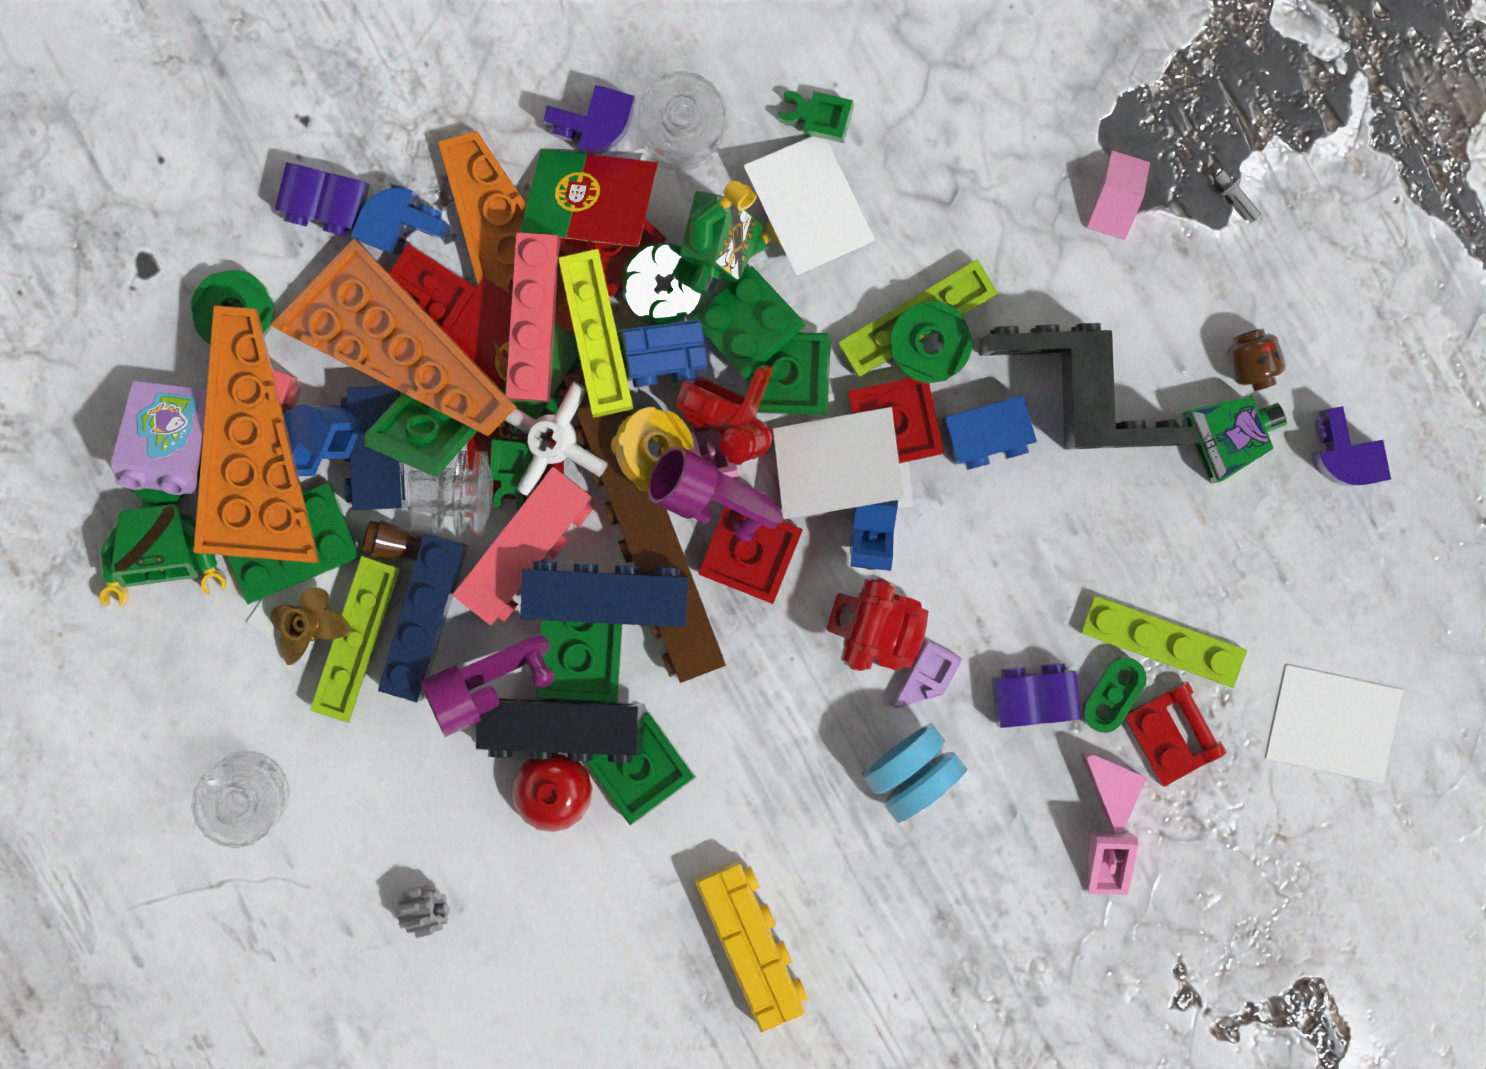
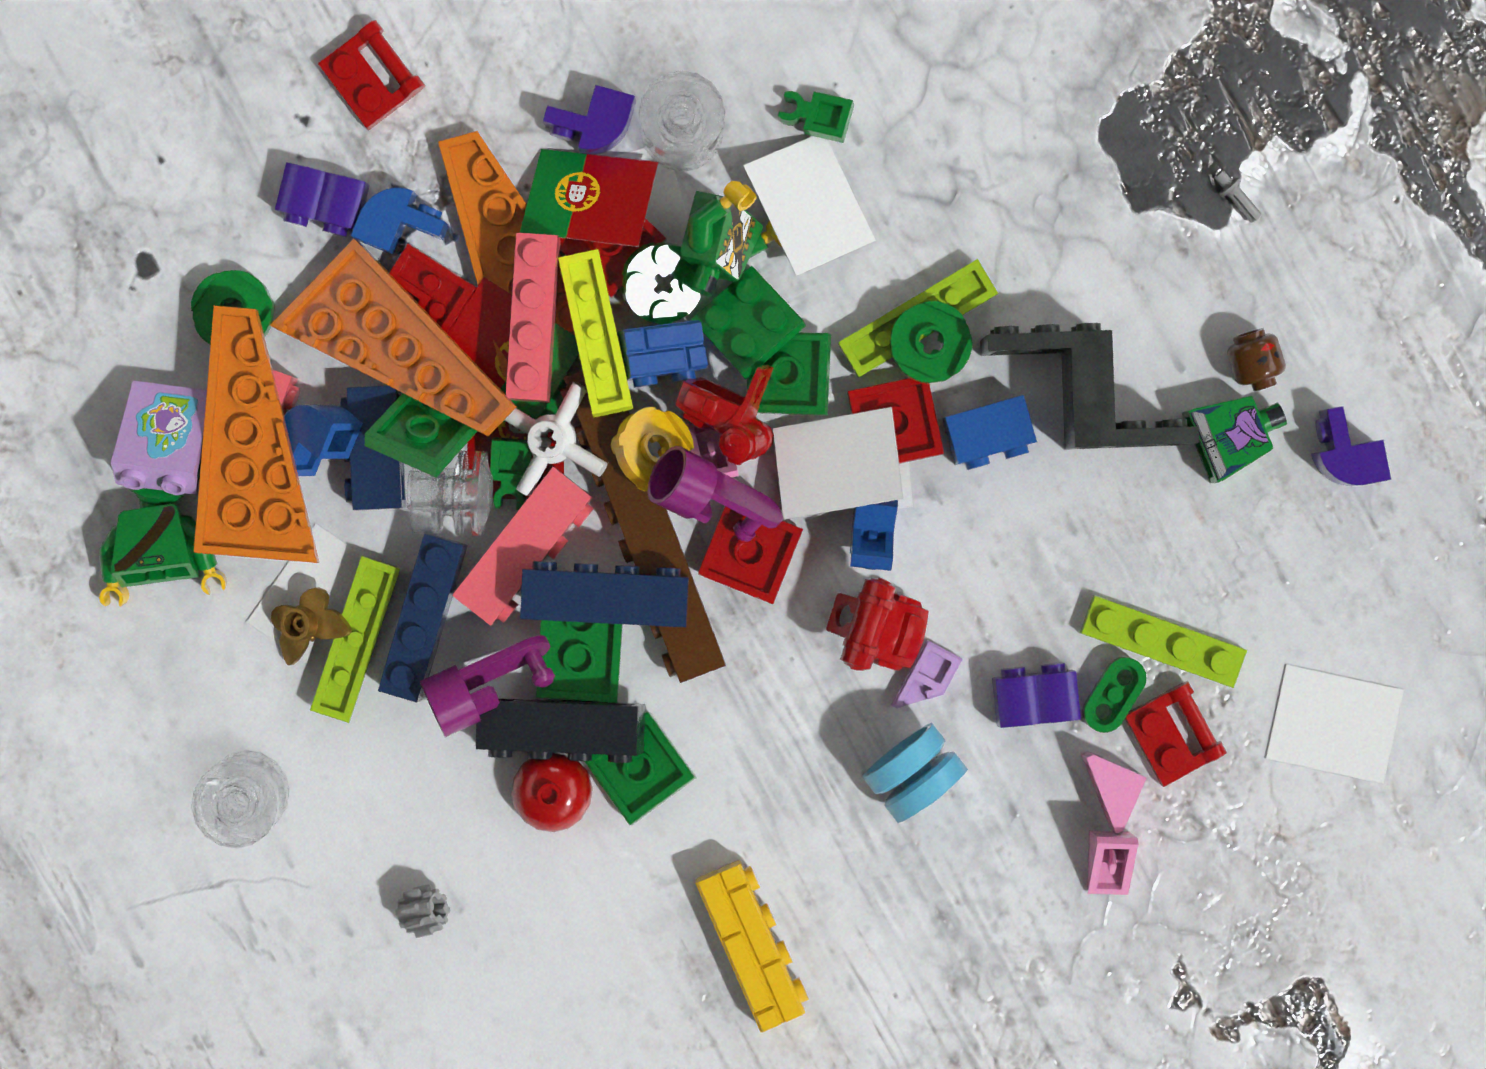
green plate [227,482,361,605] -> none
reddish brown cone [362,518,423,560] -> none
bright pink slope [1086,150,1150,240] -> none
none -> red plate [318,20,425,131]

